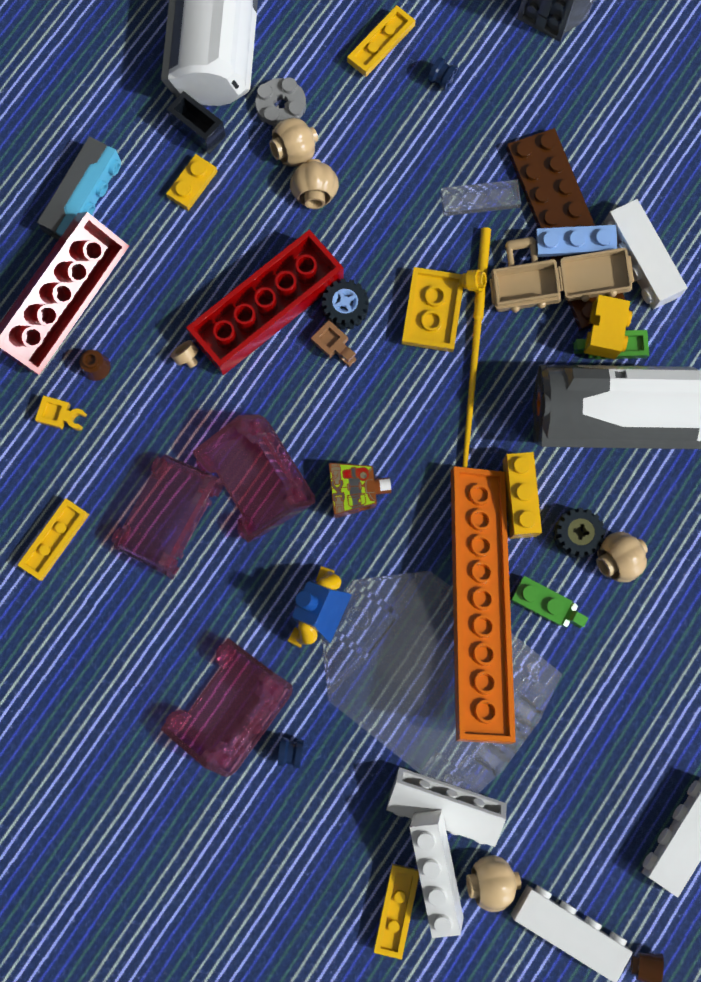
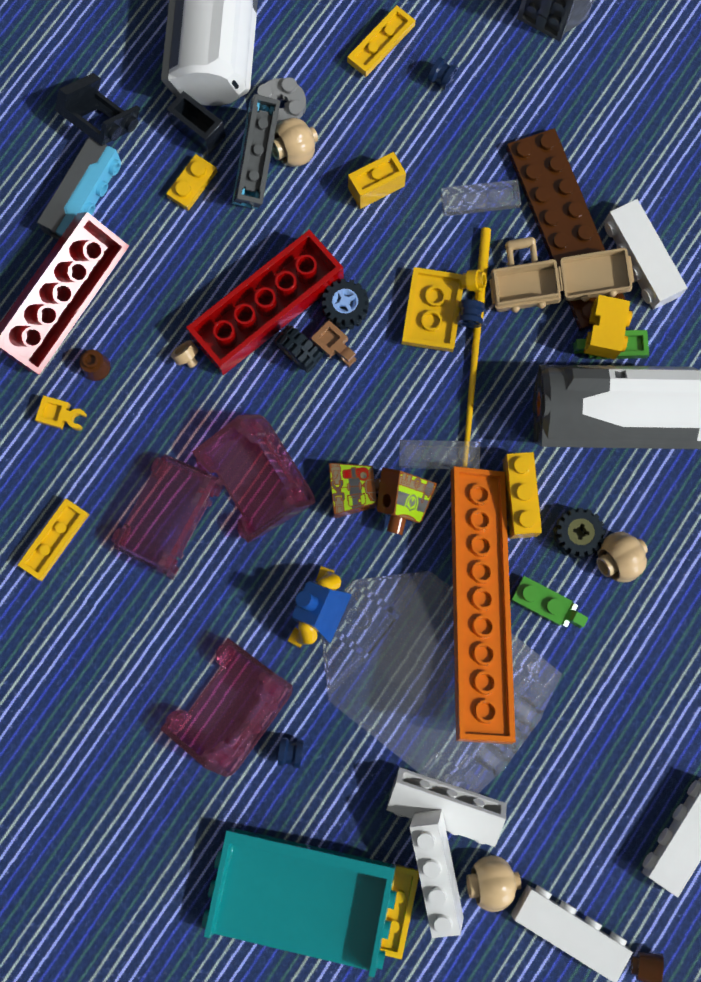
tan plant [290,159,339,209] -> none
light blue plate [536,225,617,257] -> none
none -> black window [55,73,140,146]
none -> teal panel [202,828,397,977]
none -> dark grey piece [232,94,280,209]
none -> black wheel [274,325,323,373]
none -> yellow panel [348,152,406,209]
none -> torso [376,468,437,535]
none -> clear plate [399,440,480,469]
none -> dark blue wheel [457,299,485,328]

